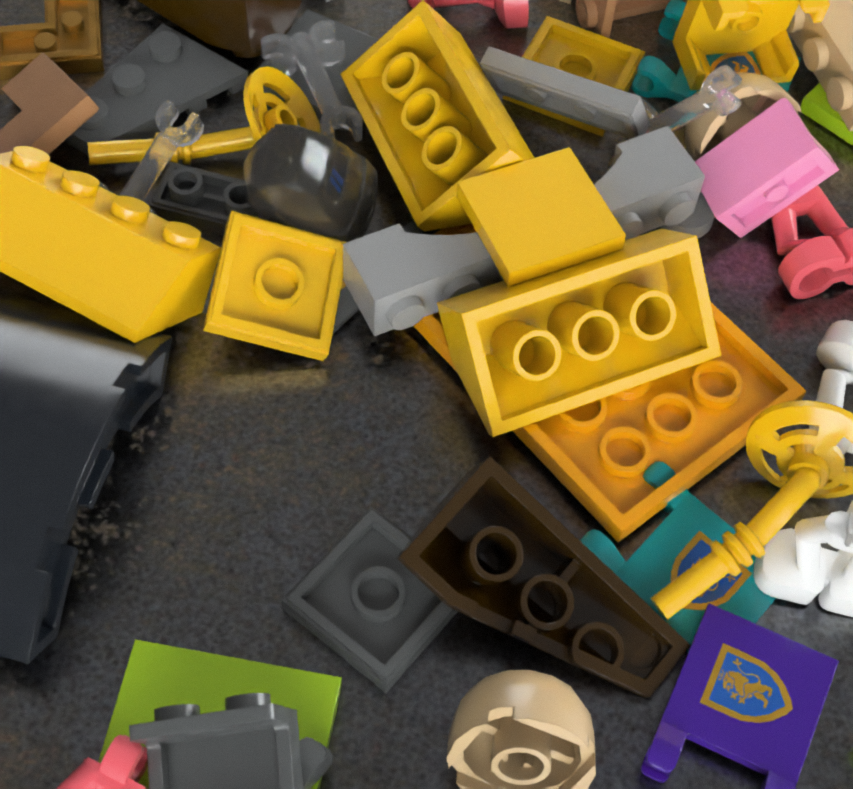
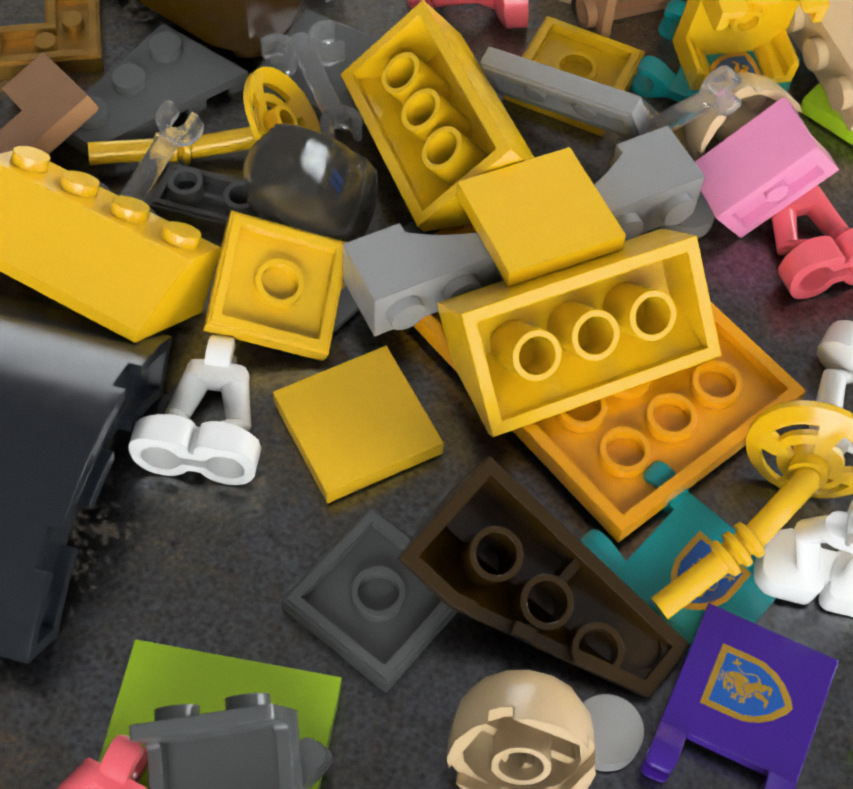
none -> white piece [128,335,262,485]
none -> yellow tile [273,345,444,504]
none -> light grey tile [583,694,644,772]

